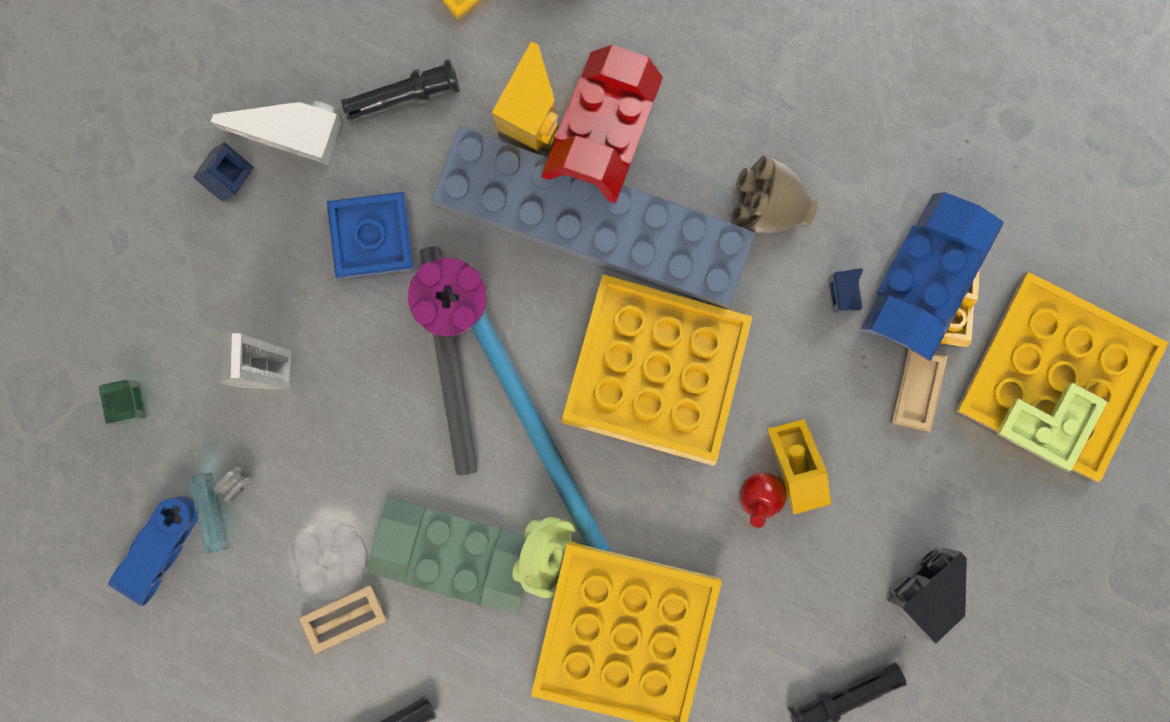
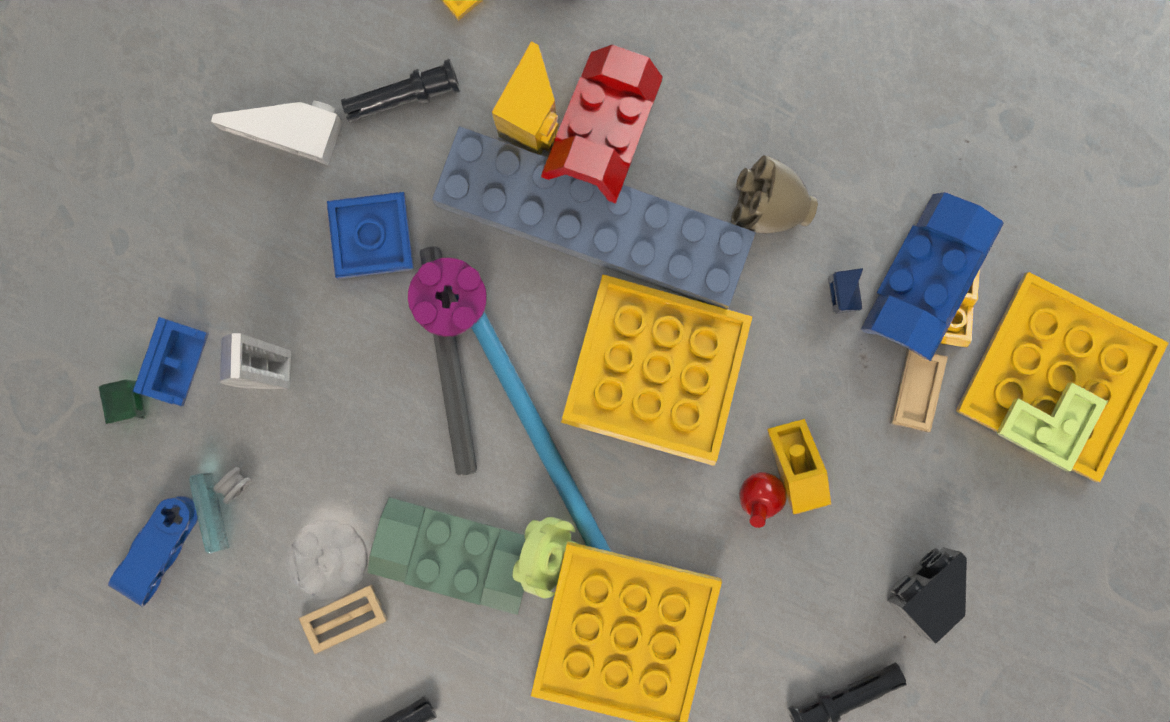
dark blue slope [193,142,254,201] -> none
none -> blue hinge [133,317,209,406]

